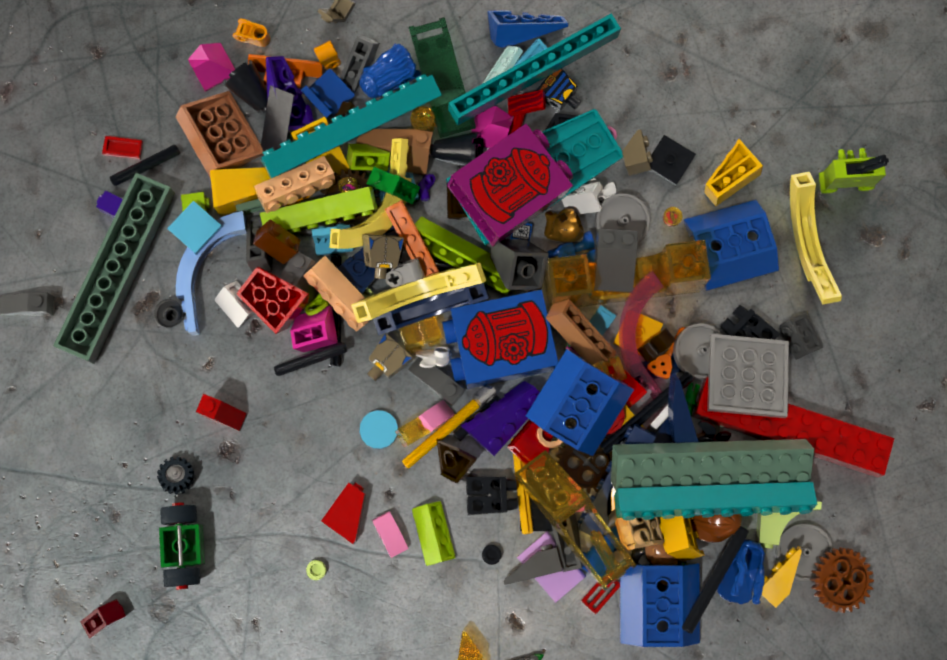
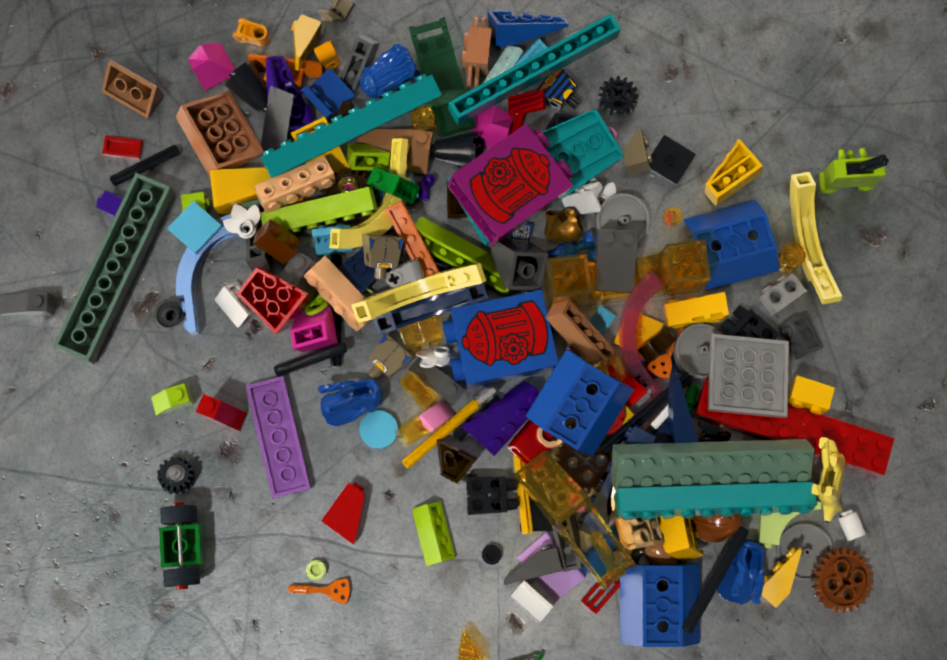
dark red slope [80,599,126,639] -> none
bright pink slope [372,511,409,558] -> none
none -> medium nougat slope [101,60,164,118]
none -> lime slope [151,383,194,416]
none -> white plate [223,204,260,239]
none -> medium lavender plate [246,376,311,499]
none -> orange piece [288,578,350,604]
none -> yellow slope [291,14,322,71]
none -> blue hair [318,379,383,427]
none -> clear yellow brick [399,371,436,411]
none -> nougat brick [462,16,492,88]
none -> white panel [511,581,554,622]
none -> black gear [598,76,639,117]
none -> yellow wedge [662,292,729,330]
none -> light grey brick [759,273,807,316]
none -> clear yellow wheel [778,243,806,273]
none -> yellow slope [788,375,835,414]
none -> light yellow animal [811,437,845,523]
none -> white brick [838,509,866,541]

